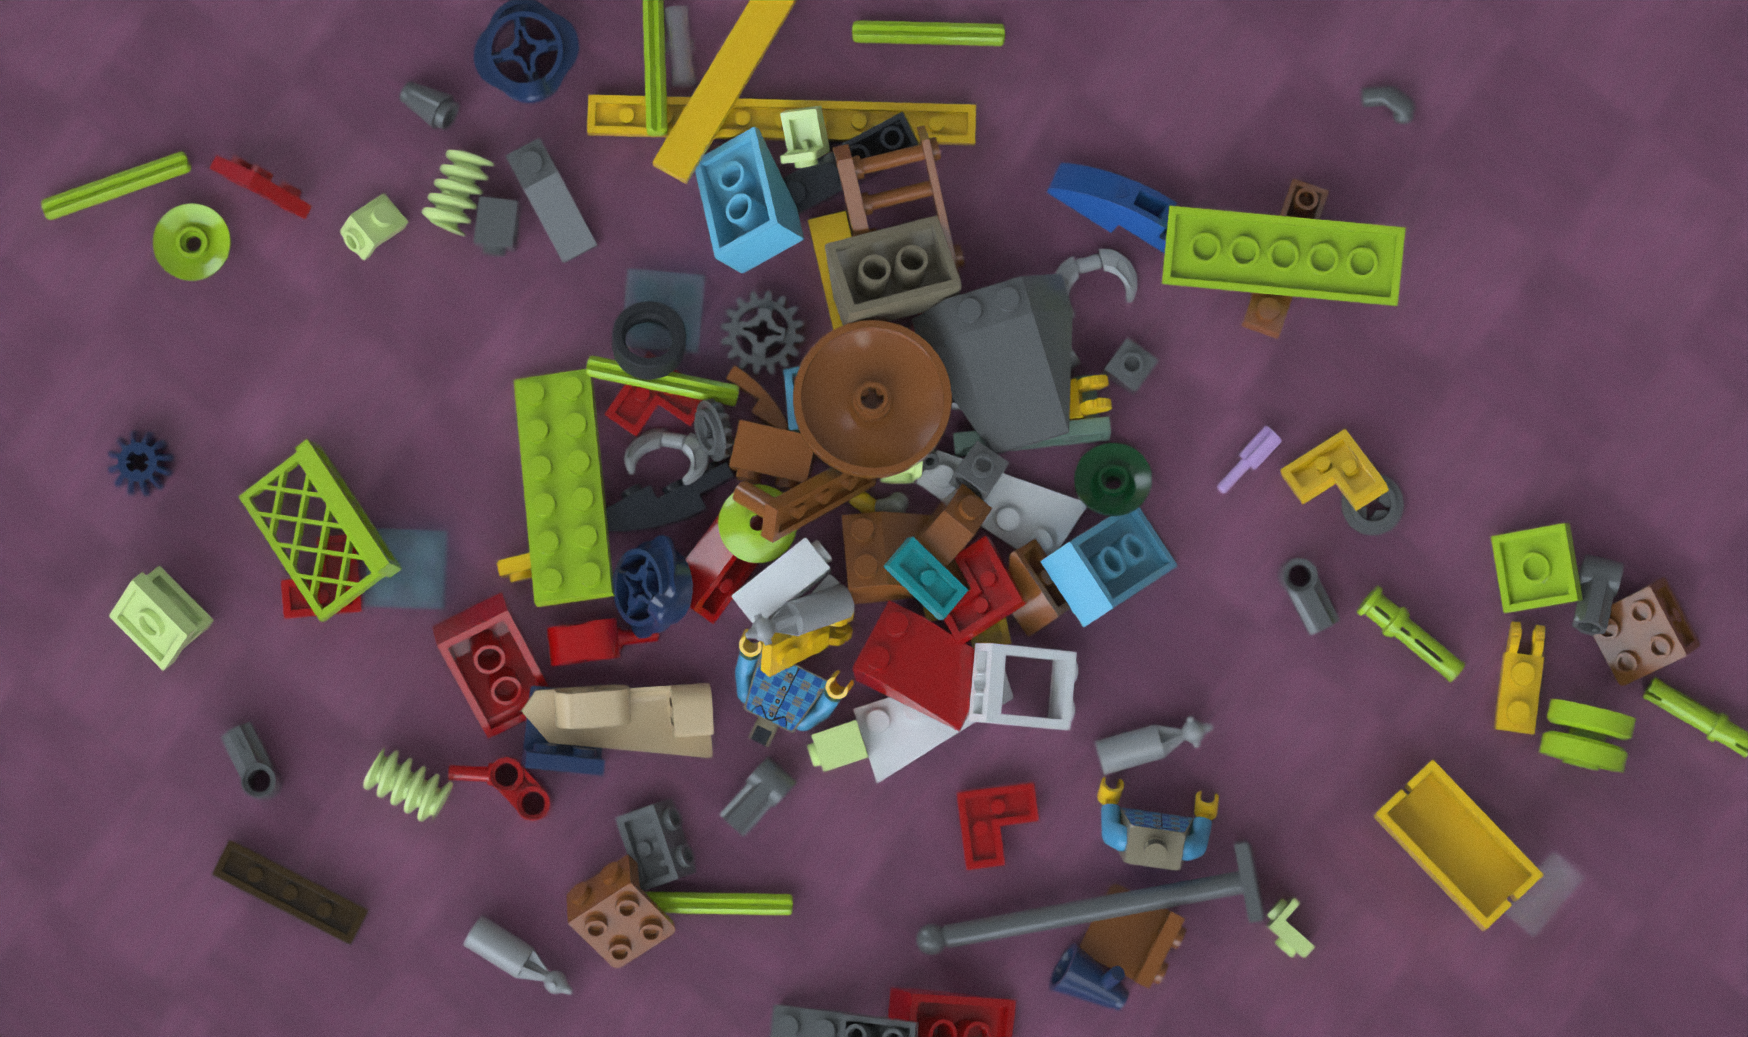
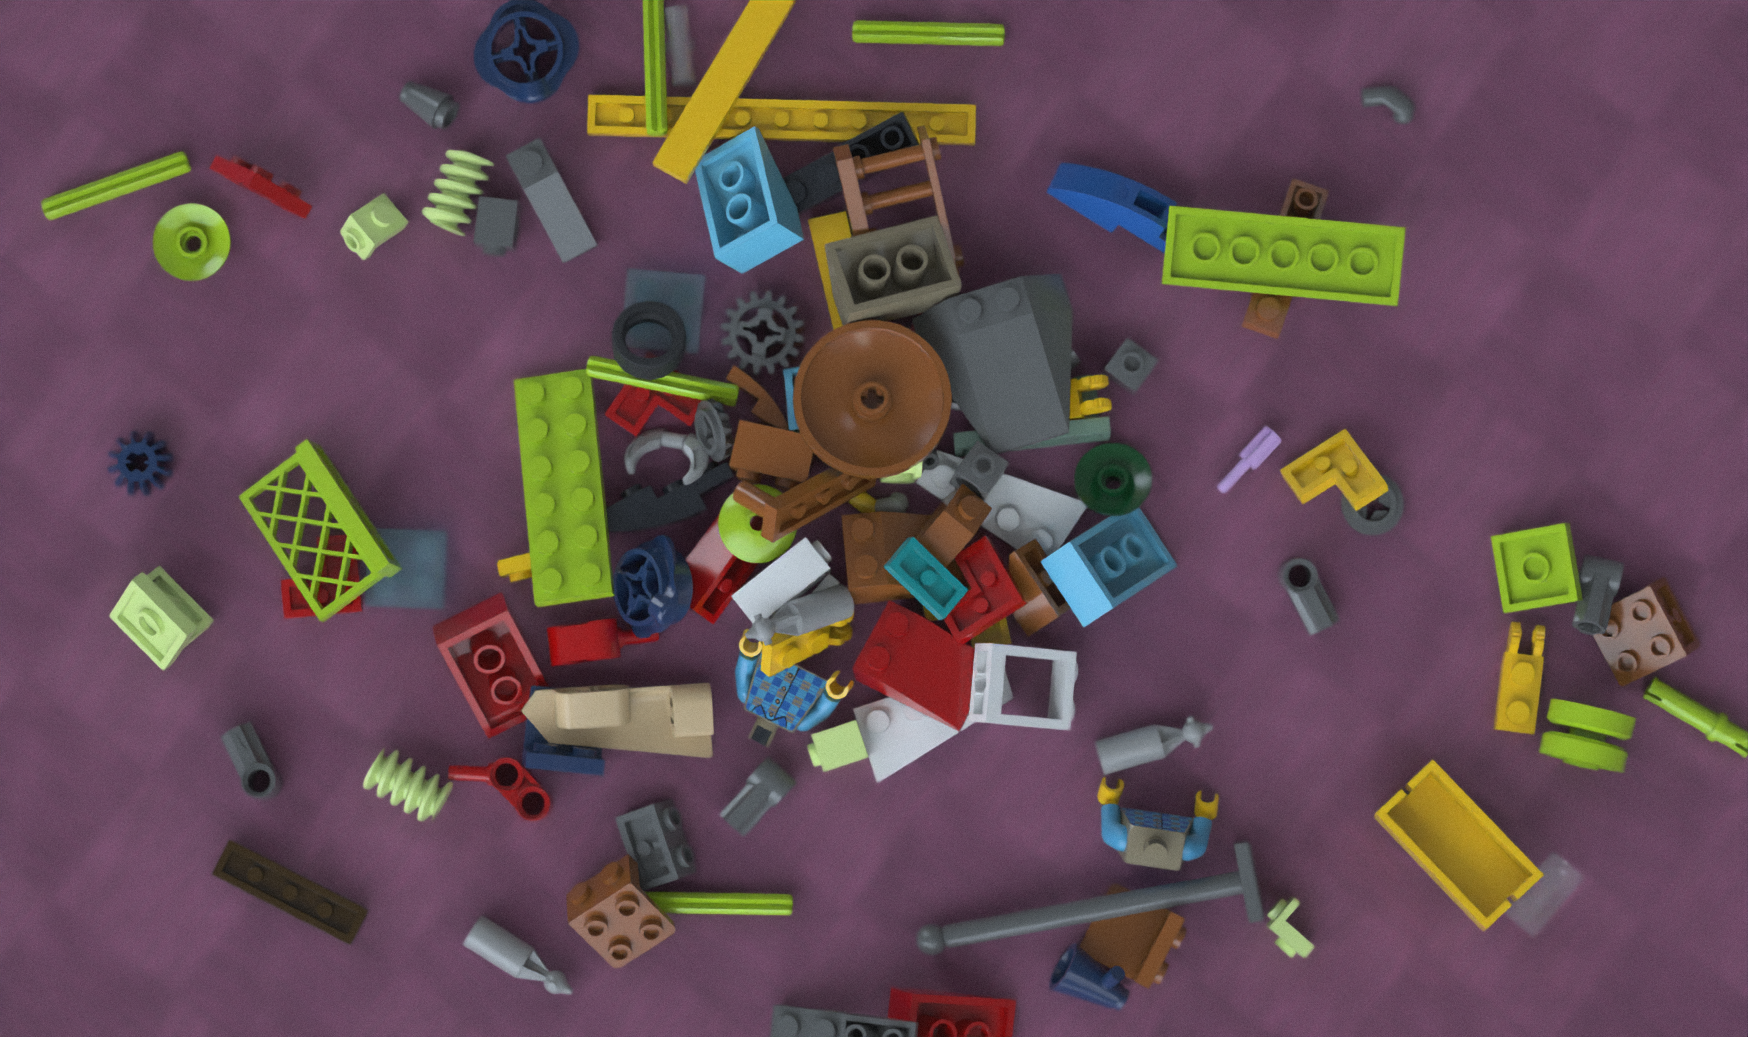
yellowish green bracket [780,106,830,168] -> none
red plate [956,782,1039,870] -> none
light grey piece [1055,249,1138,318] -> none
lime pin [1356,585,1466,683] -> none

